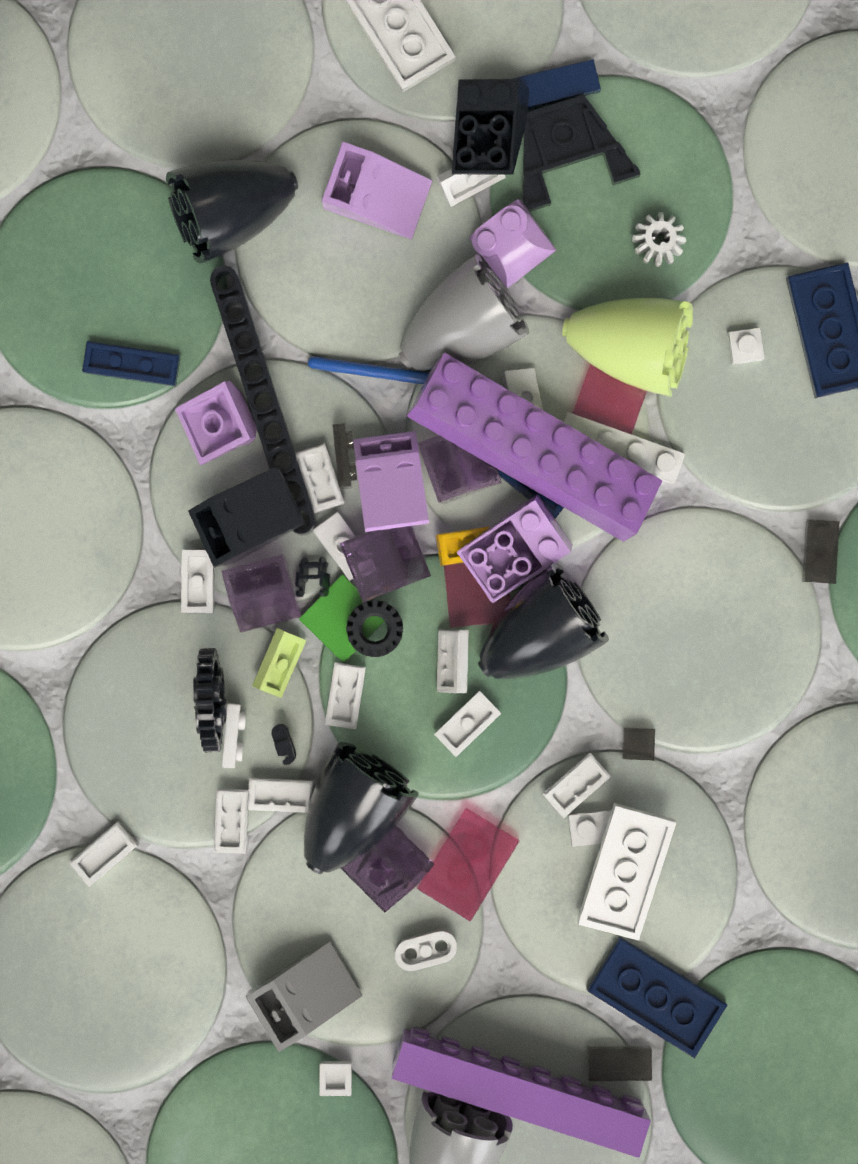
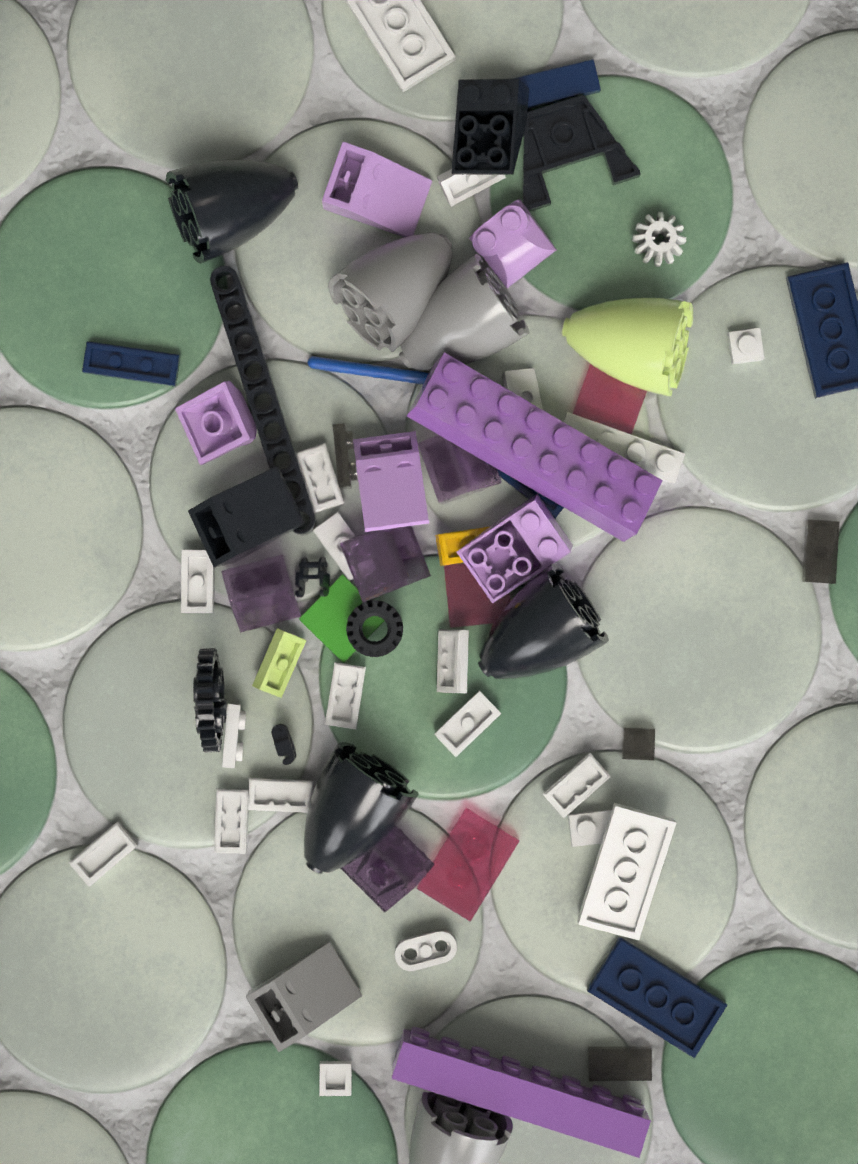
none -> light grey cylinder [328,233,453,352]

